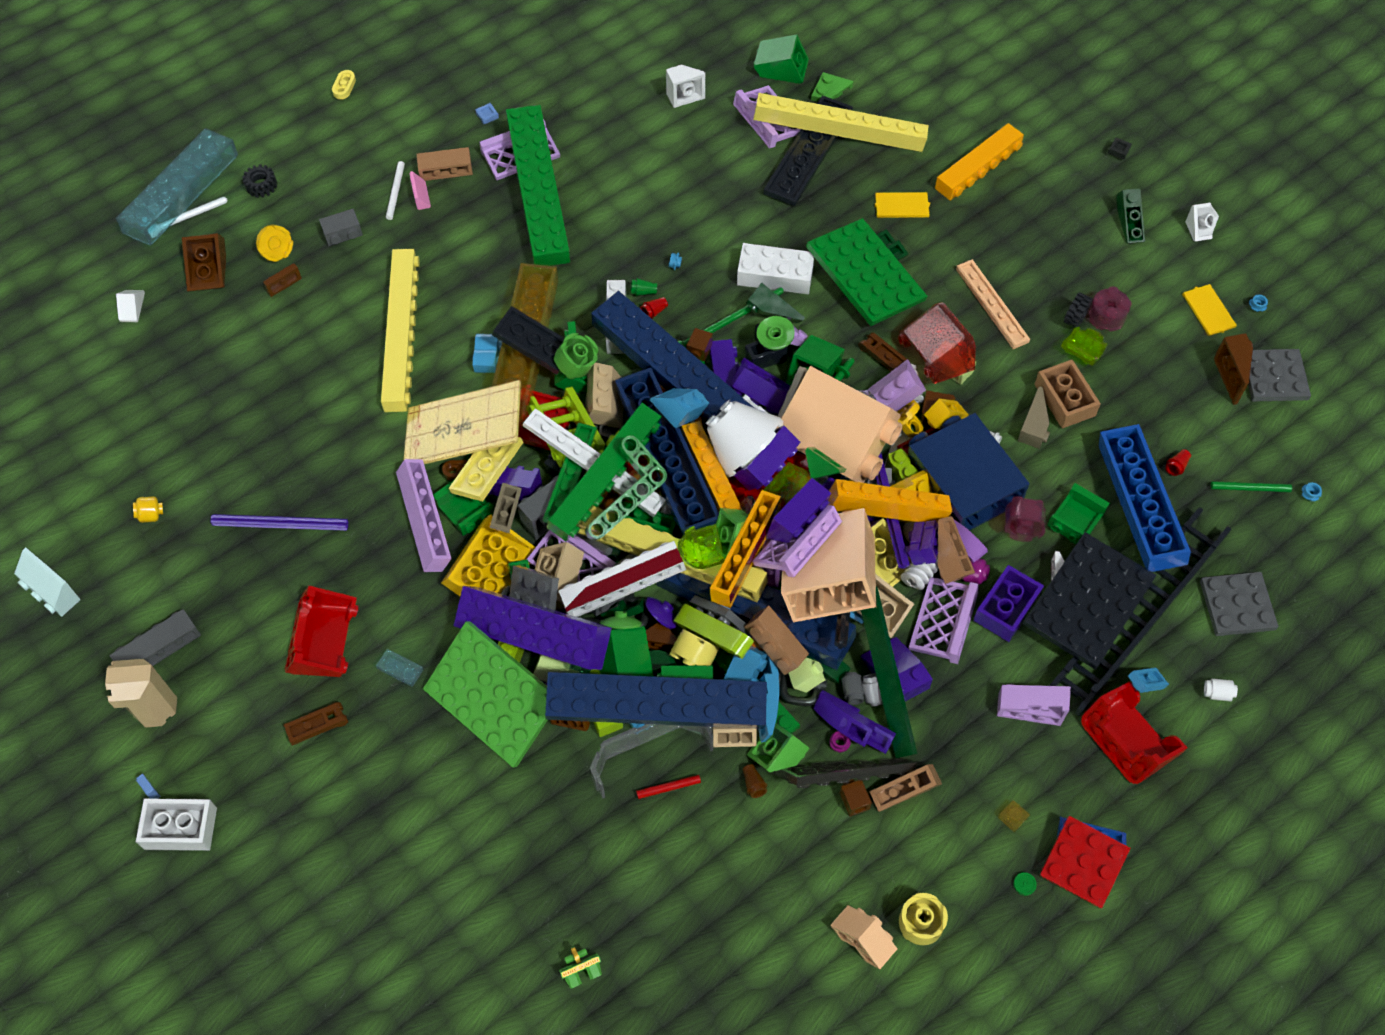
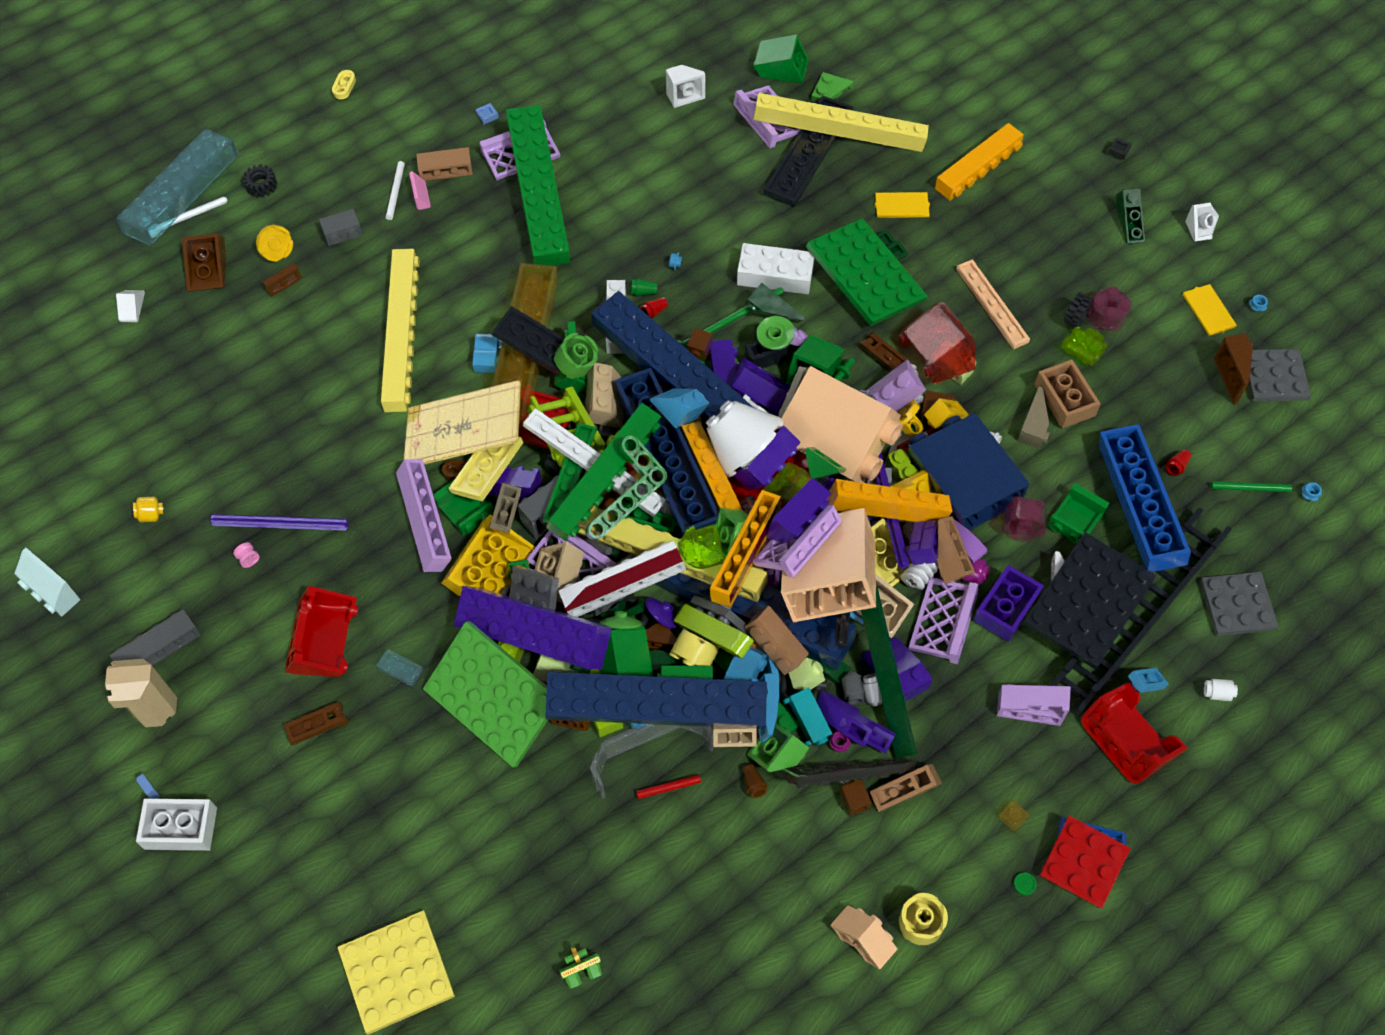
none -> bright pink wheel [233,542,260,568]
none -> light yellow plate [338,910,455,1035]
none -> teal brick [783,688,832,746]

